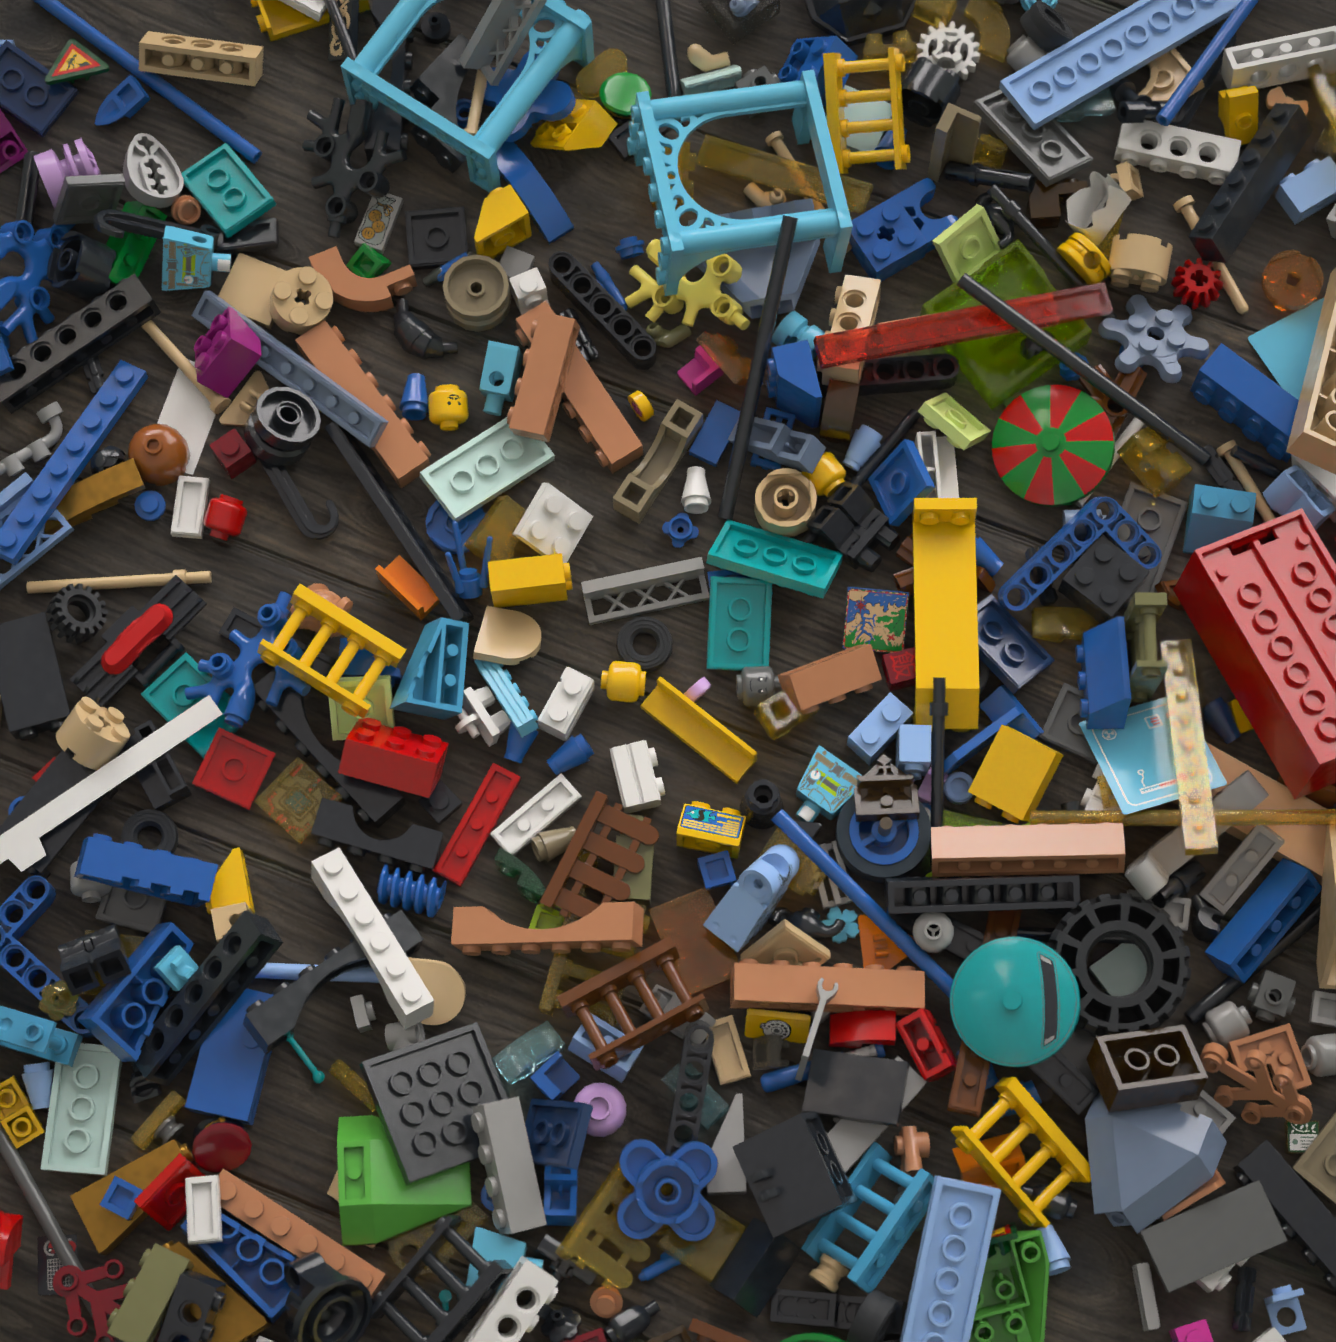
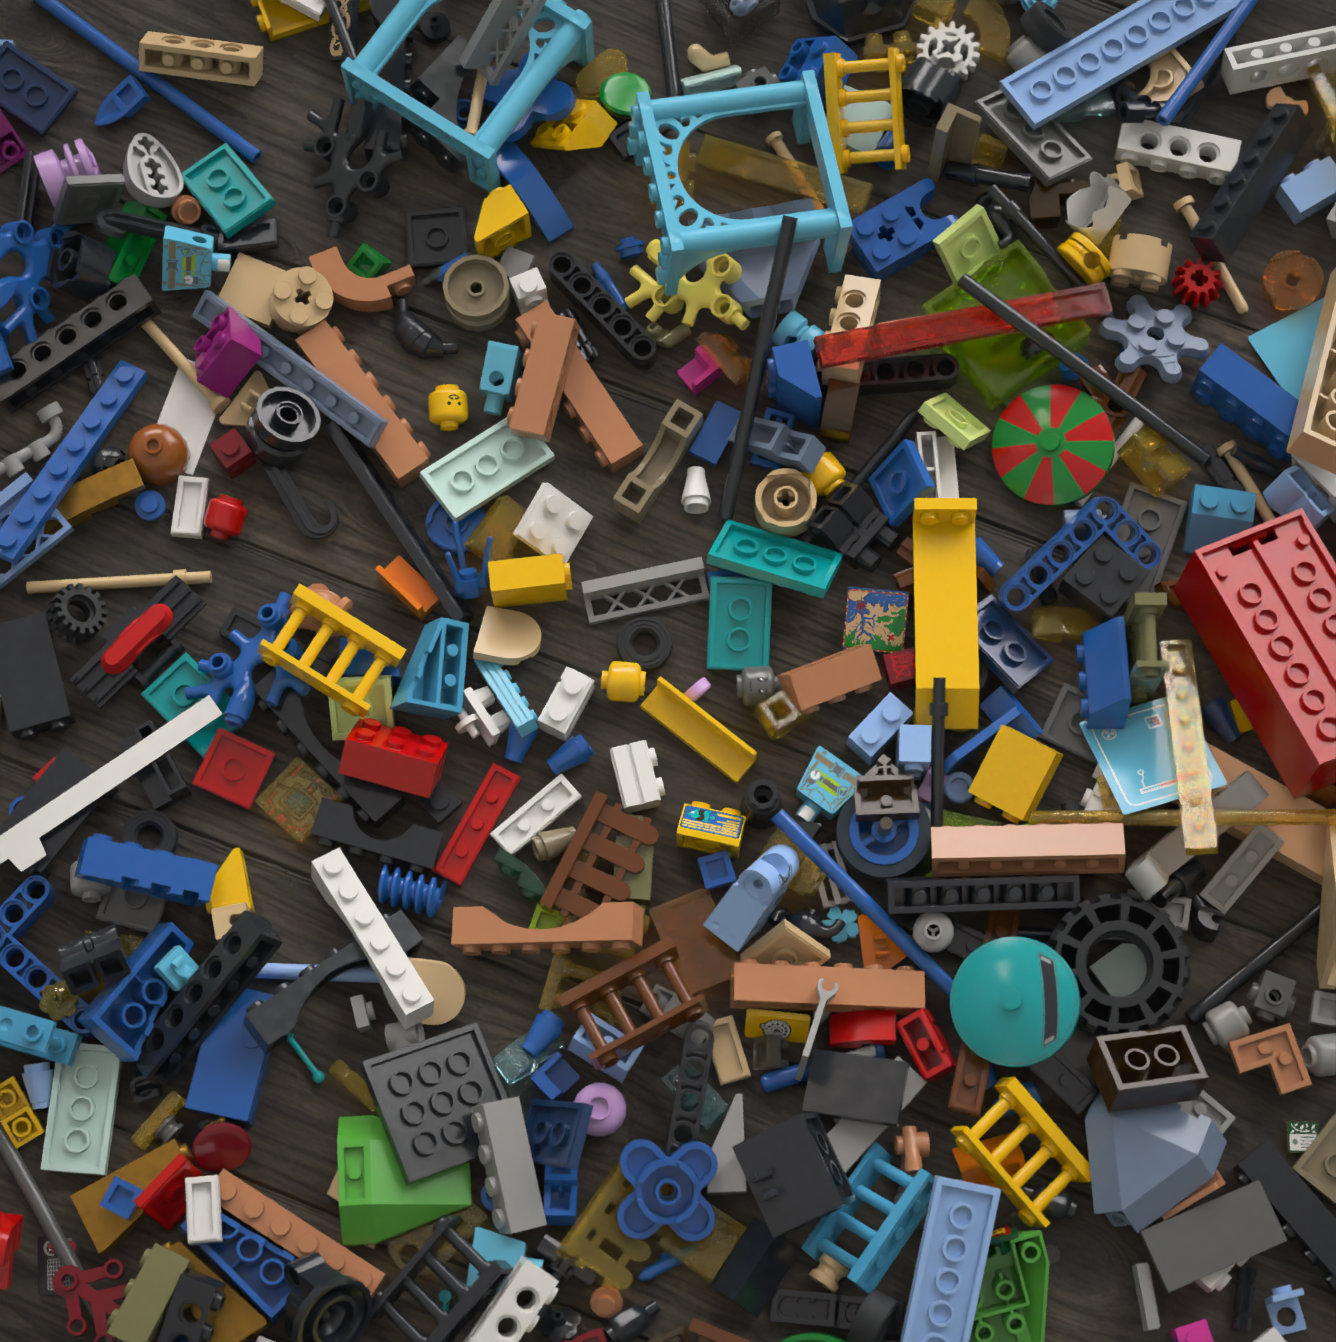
piece [45,39,109,85] -> none
tan brick [56,697,130,770] -> none
tile [354,194,404,254] -> none
blue cone [399,373,429,421] -> none
yellow tile [628,390,654,422] -> none
blue plate [662,512,699,548] -> none
tan arm [743,182,786,207] -> none
light blue cone [842,424,882,472] -> none
light blue cone [1036,1225,1071,1276] -> none
nougat plant [1200,1043,1313,1124] -> none
blue brick [1205,858,1322,983] -> none
yellow brick [1219,86,1259,145] -> none
none -> blue cone [520,1009,565,1059]

